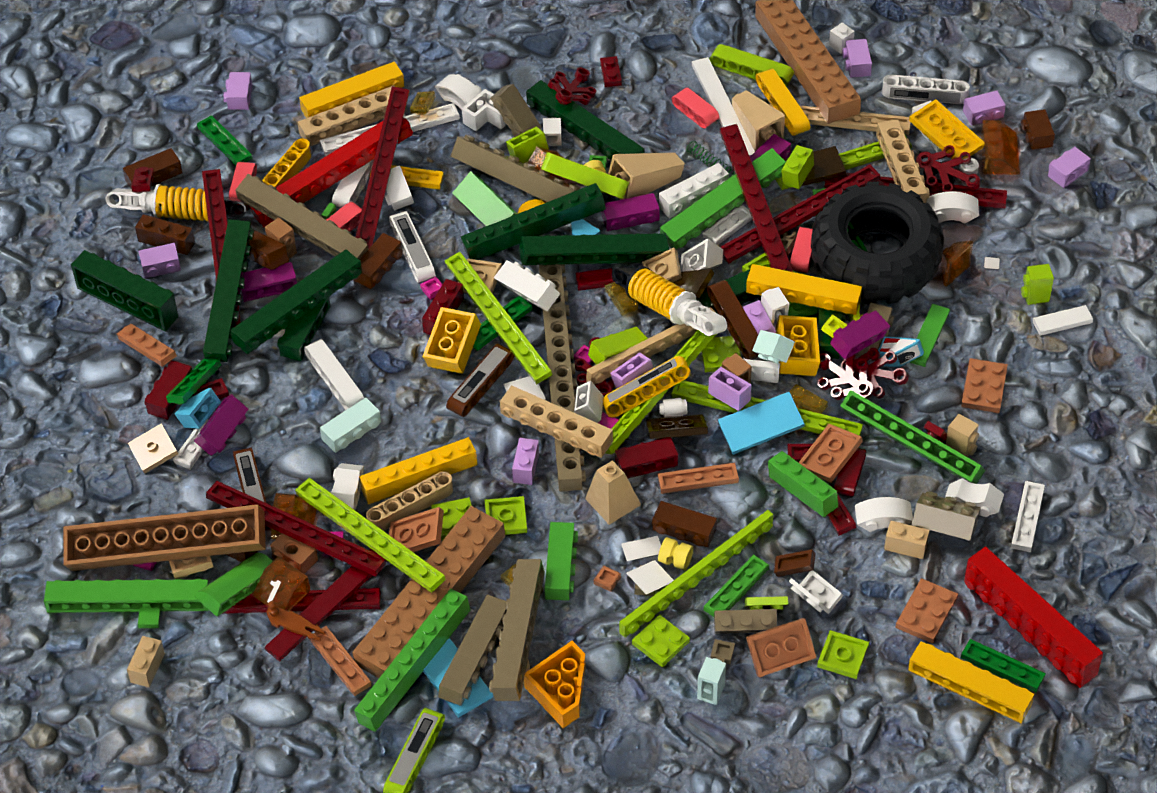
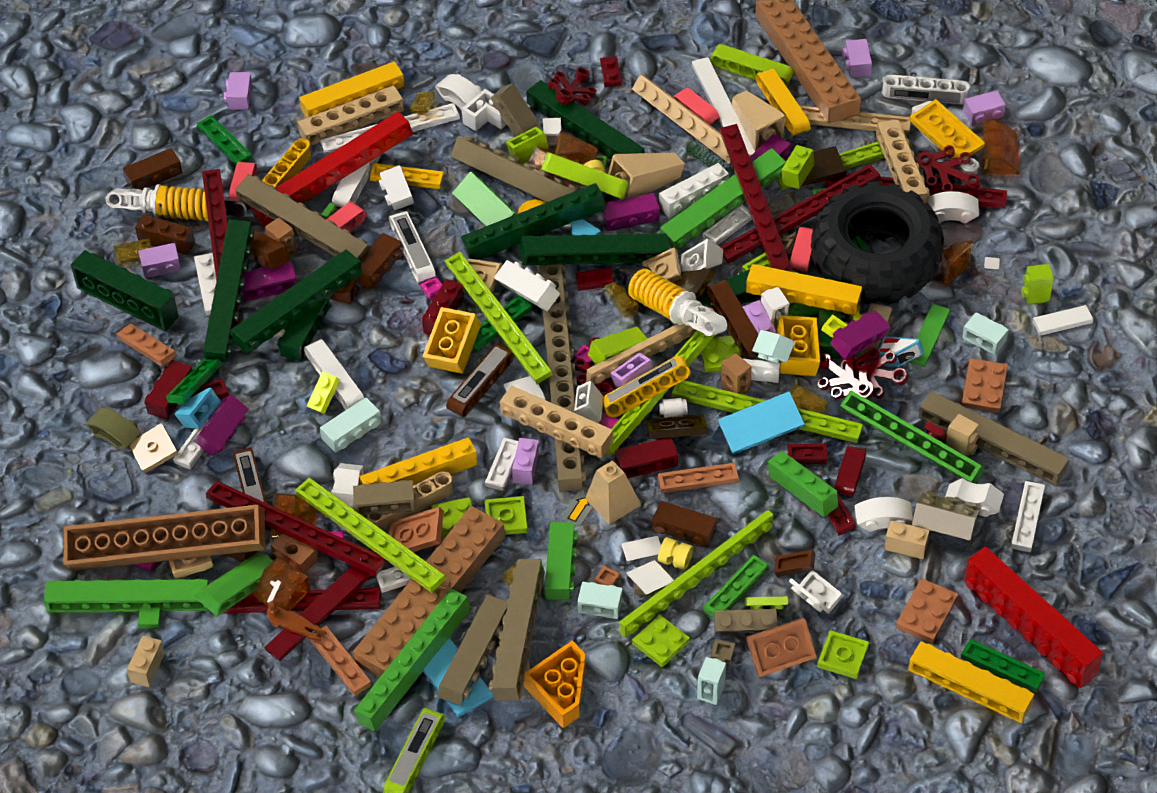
dark red plate [131,167,154,192] -> none
dark red plate [356,86,409,249] -> none
lavender brick [708,367,752,411] -> none
nougat plate [799,424,863,483] -> none
white brick [829,23,855,54] -> none
reddish brown brick [1021,109,1055,150] -> none
lavender brick [1048,147,1091,188] -> none
none -> olive brick [85,408,141,450]
none -> clear yellow plate [113,238,151,264]
none -> white plate [194,253,216,316]
none -> neon yellow plate [307,371,340,414]
none -> reddish brown brick [330,279,357,305]
none -> dark tan brick [353,480,415,516]
none -> white plate [376,567,412,593]
none -> white tile [485,438,518,491]
none -> clear orange slope [554,131,597,165]
none -> sticker [561,492,592,527]
none -> light aqua brick [578,582,622,619]
none -> tan plate [632,74,731,164]
none -> dark tan brick [918,391,1069,486]
none -> light aqua brick [962,312,1008,355]

